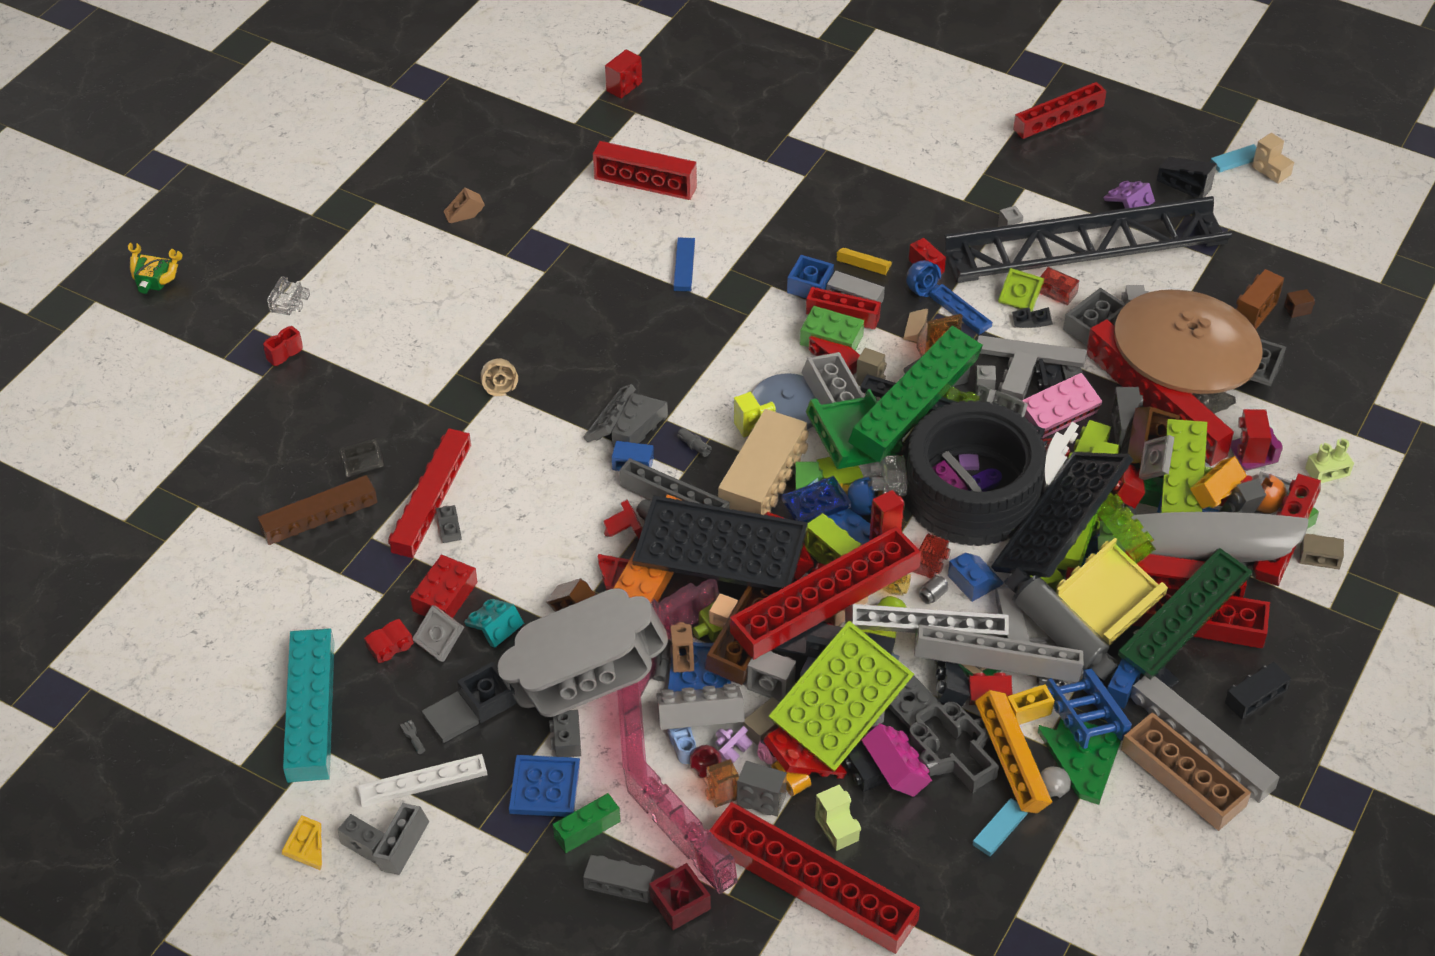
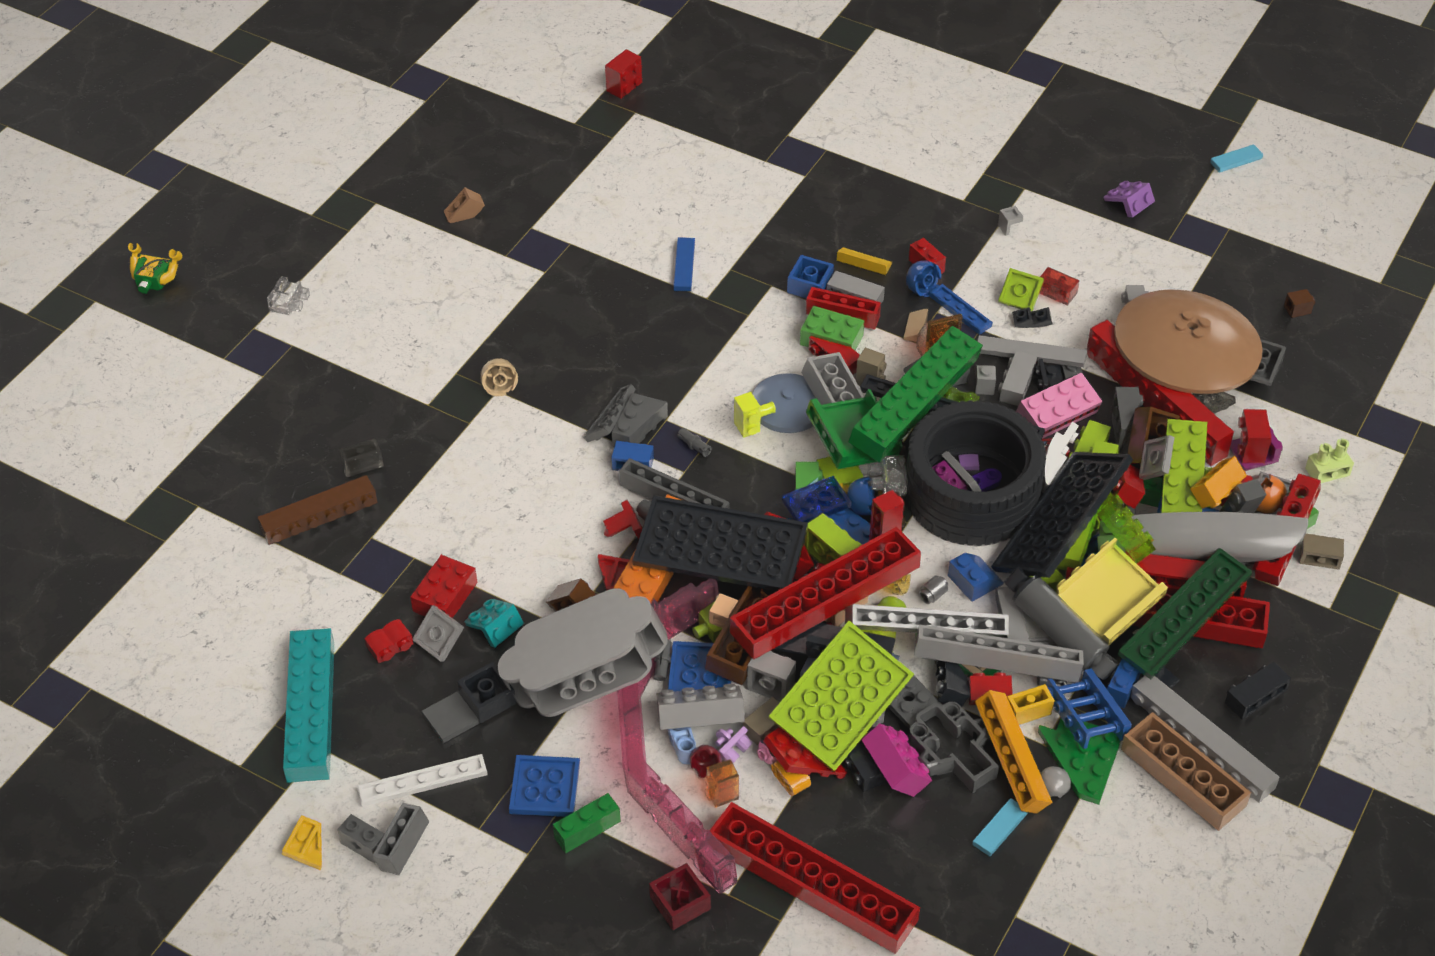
red brick [263,326,303,366] -> none
red brick [388,428,471,558] -> none
dark grey piece [399,720,425,754] -> none
dark grey slope [436,505,462,543] -> none
dark grey brick [549,710,581,757] -> none
dark grey brick [583,855,655,903] -> none
red brick [593,141,697,200] -> none
medium nougat torso [671,622,694,673] -> none
tan brick [718,409,809,515] -> none
dark grey brick [737,761,787,817] -> none
yellowish green brick [815,785,861,851] -> none
clear red brick [912,533,951,578] -> none
black piece [944,196,1232,283] -> none
light grey slope [974,385,1028,417] -> none
red brick [1013,82,1106,139] -> none
dark grey brick [1063,287,1126,345] -> none
black wedge [1156,157,1217,198] -> none
dark orange brick [1236,269,1284,329] -> none
tan brick [1252,132,1294,184] -> none

